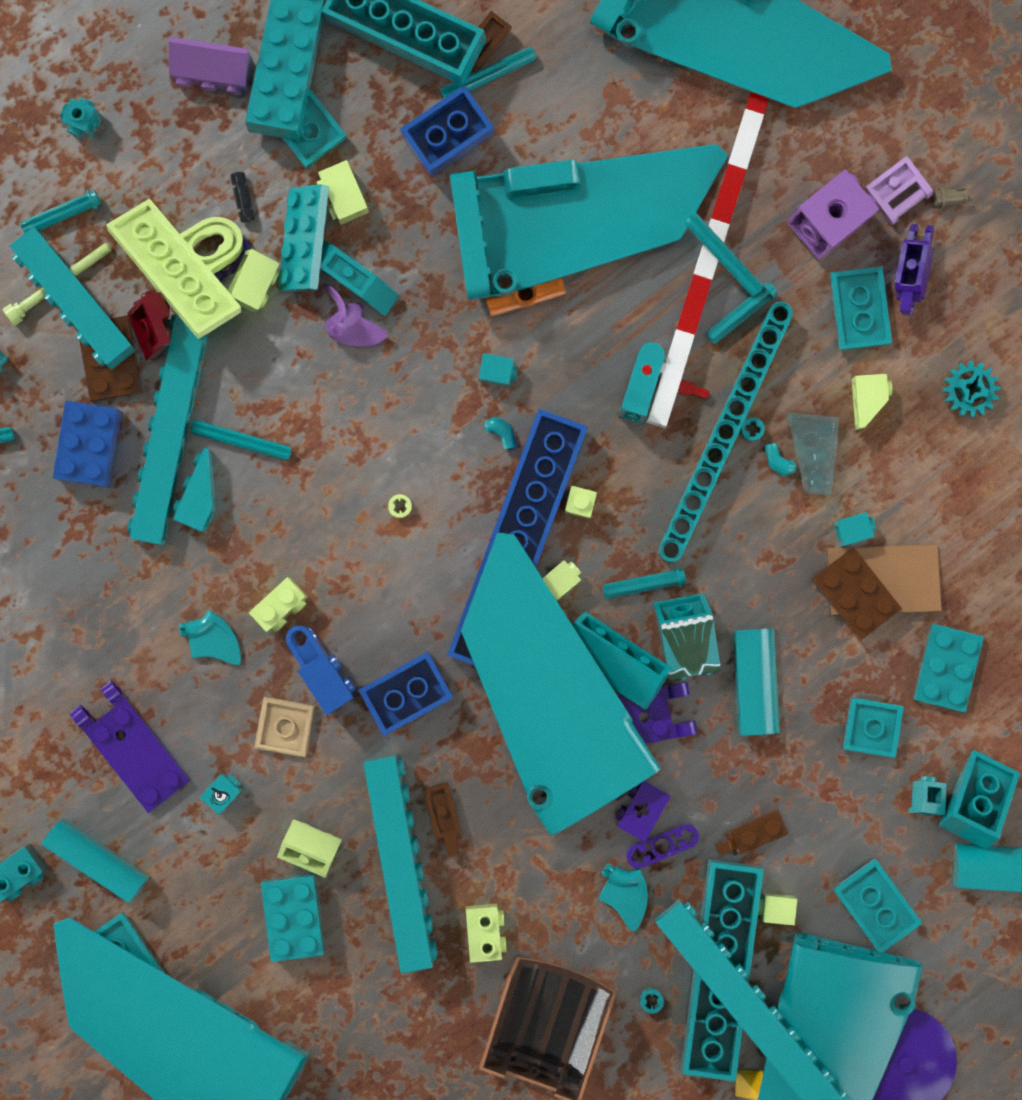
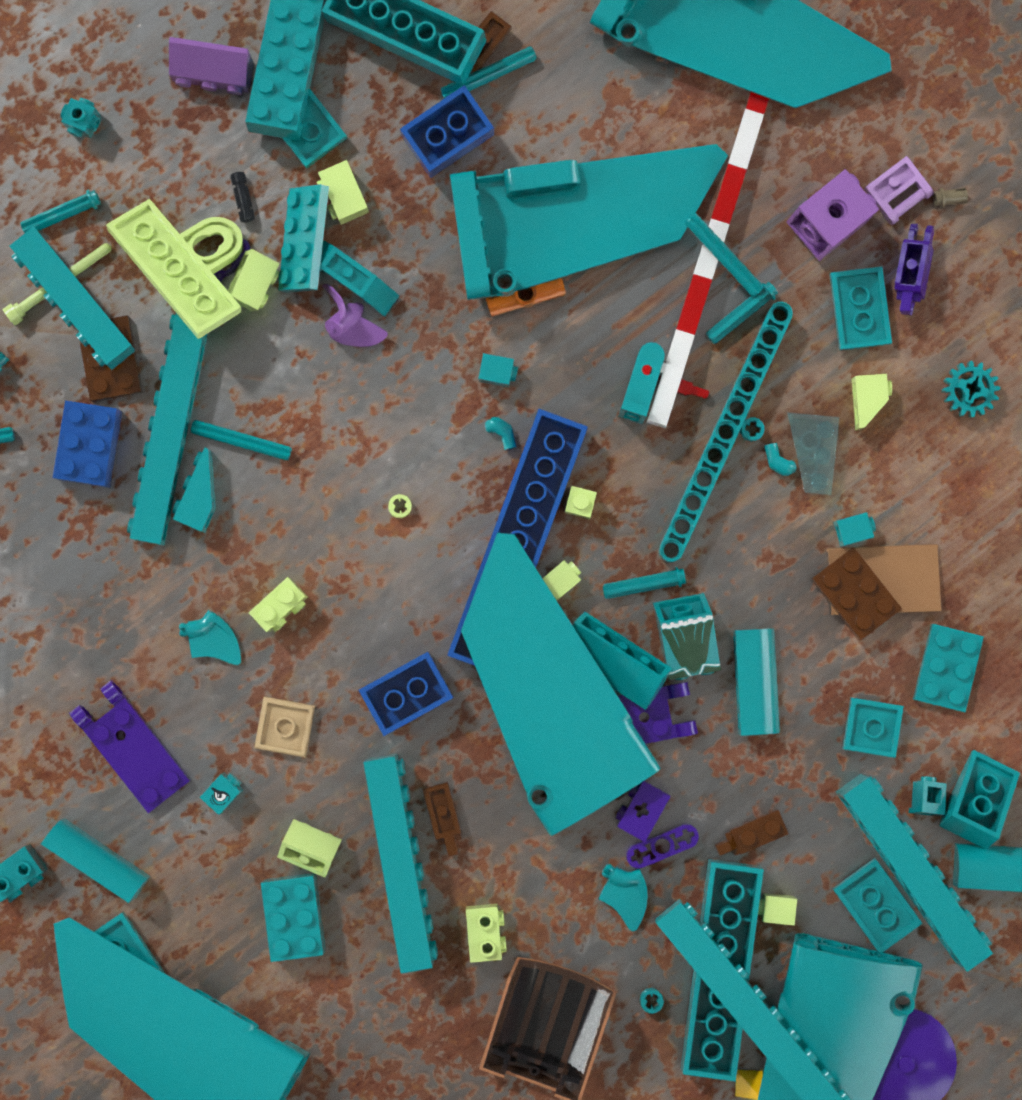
dark red plate [127,290,171,361] -> none
blue brick [286,626,358,716] -> none
none -> teal brick [835,774,993,972]

